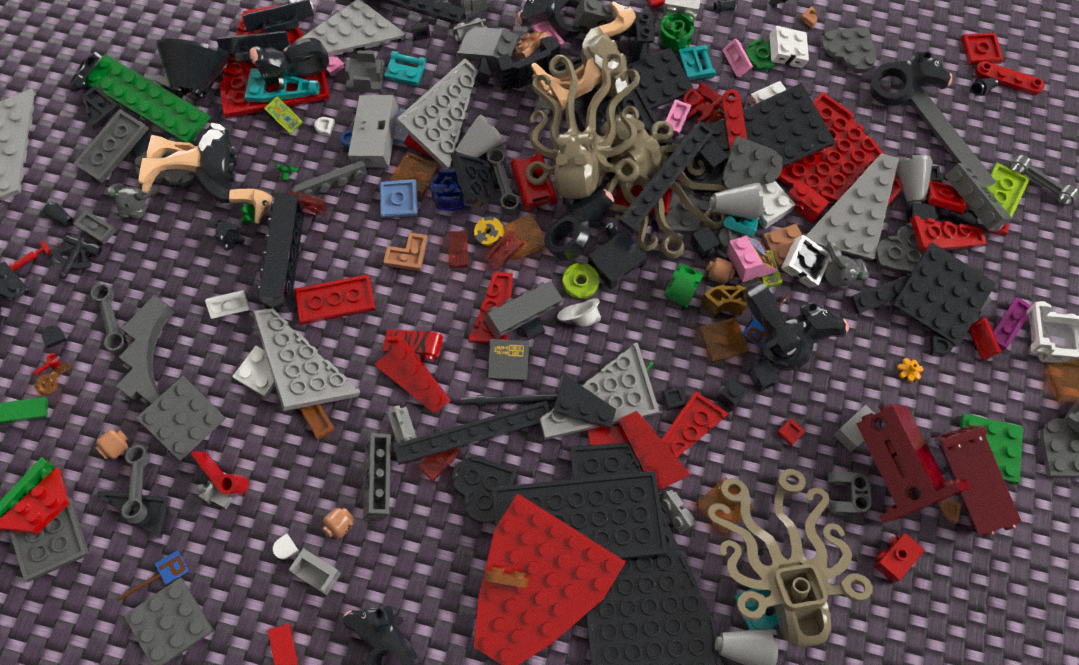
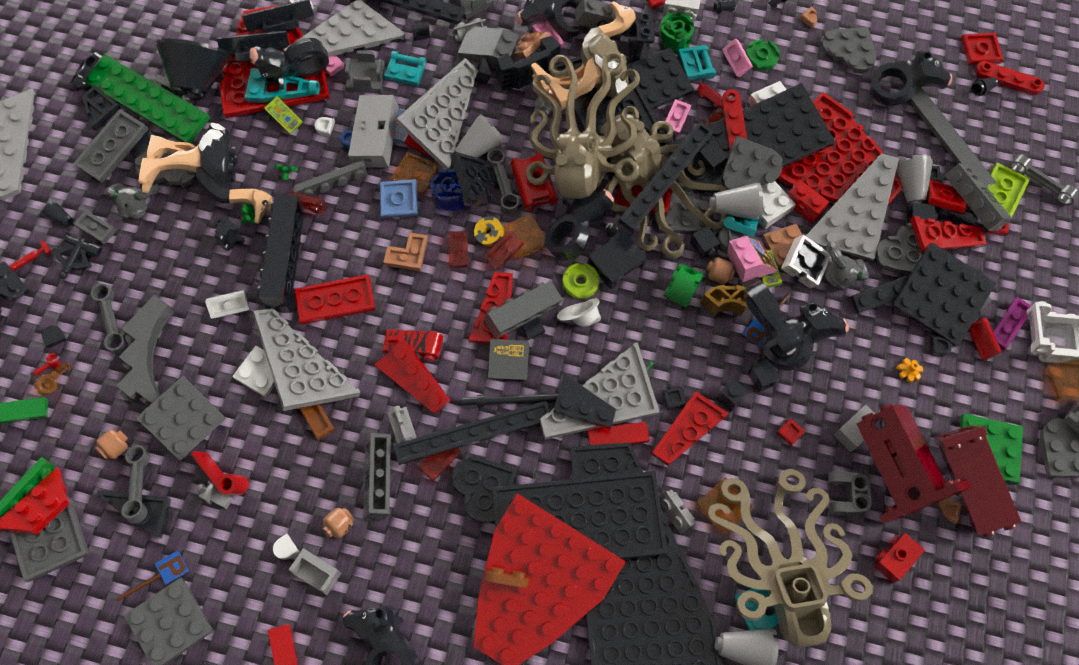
red wing [619,410,691,490] -> none
red tile [683,87,705,109] -> none
red hand [687,97,722,123] -> none
clear orange tile [699,317,749,363] -> none
white piece [770,26,809,68] -> none

